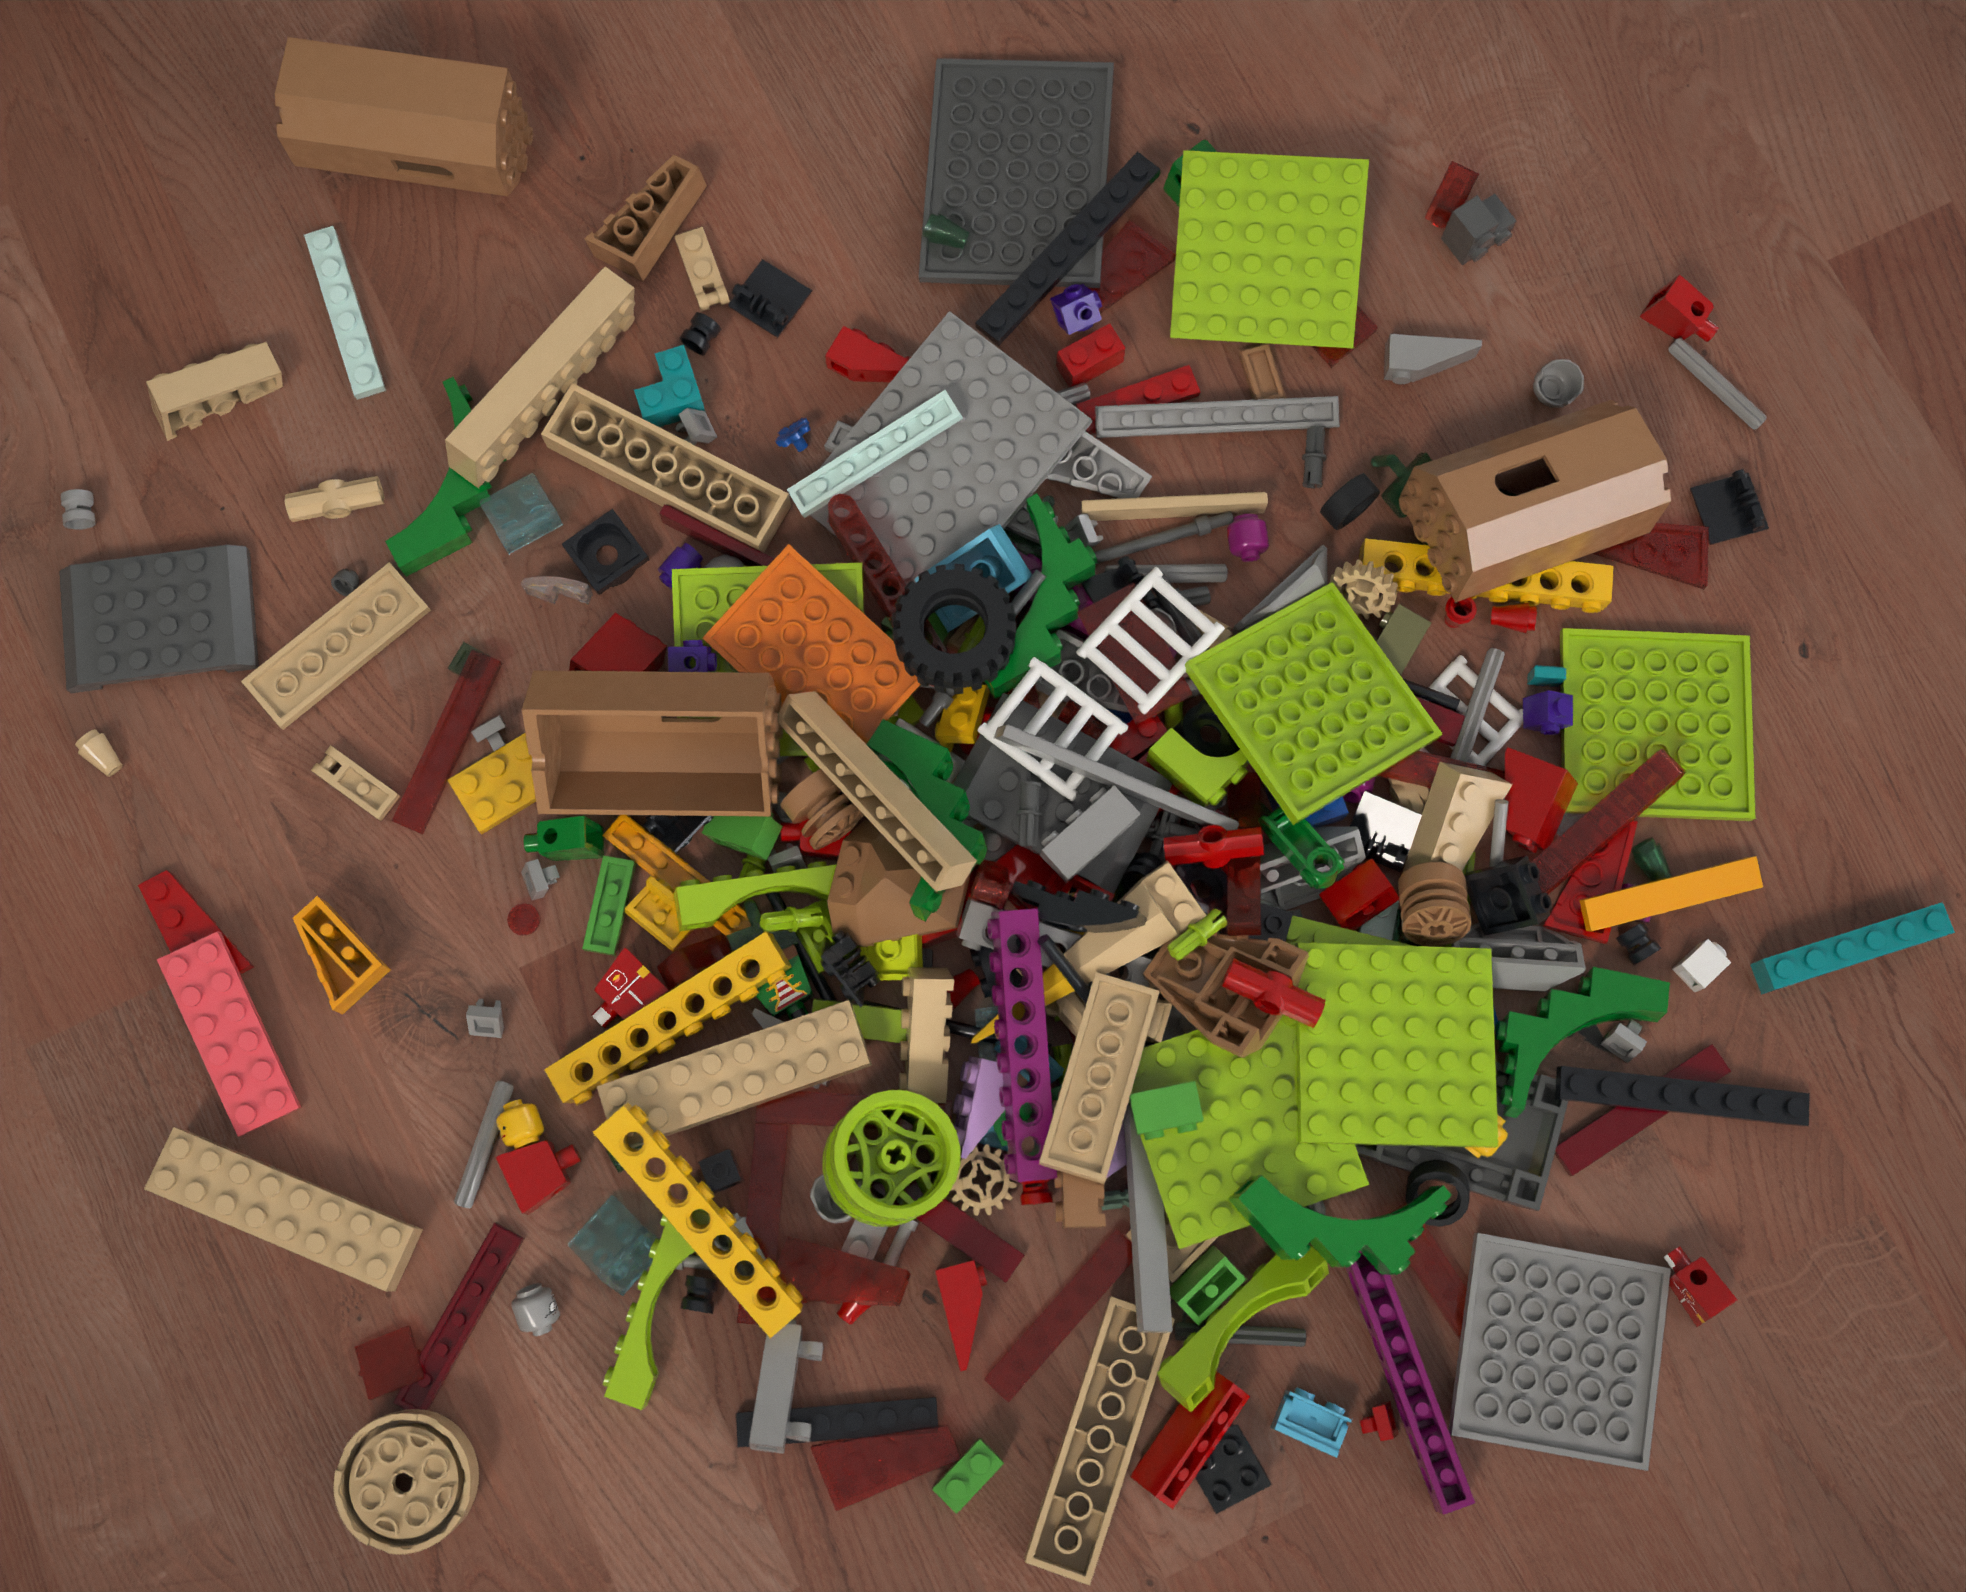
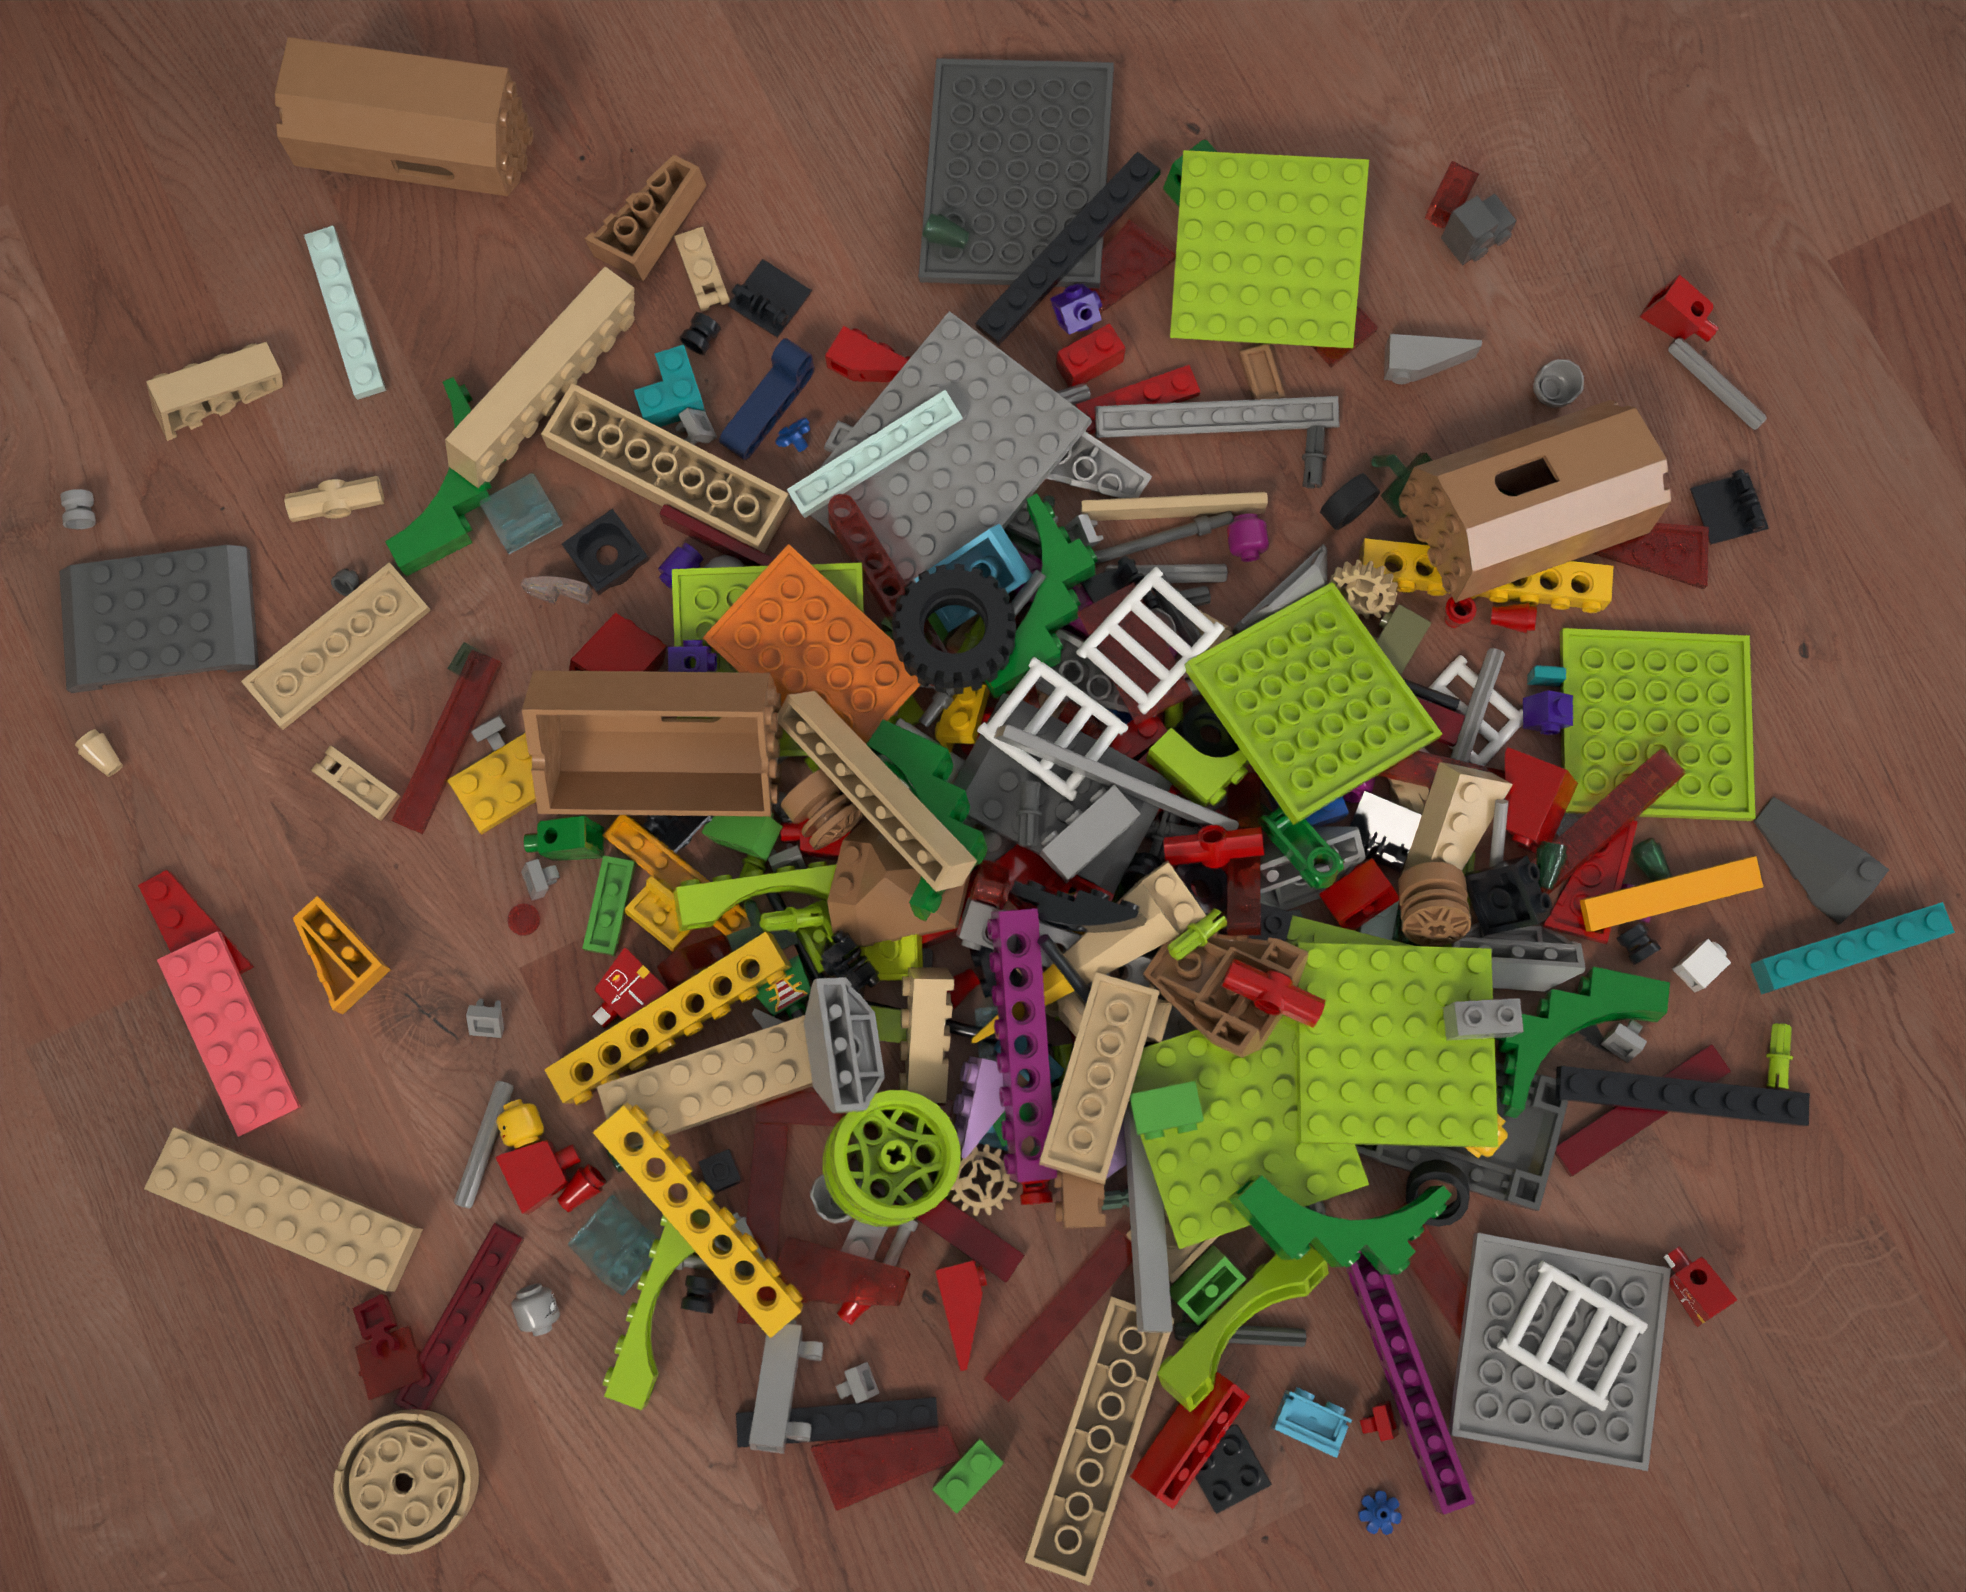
none -> dark red plate [352,1293,400,1359]
none -> red cone [557,1164,606,1213]
none -> dark blue beam [719,338,814,460]
none -> light grey wedge [804,978,885,1113]
none -> light grey tile [836,1362,880,1404]
none -> blue plant [1358,1490,1402,1535]
none -> light grey brick [1443,998,1524,1041]
none -> white bar [1497,1261,1648,1411]
none -> clear green cone [1536,841,1569,890]
none -> dark grey wedge [1754,797,1889,925]
none -> lime axle [1766,1023,1793,1089]

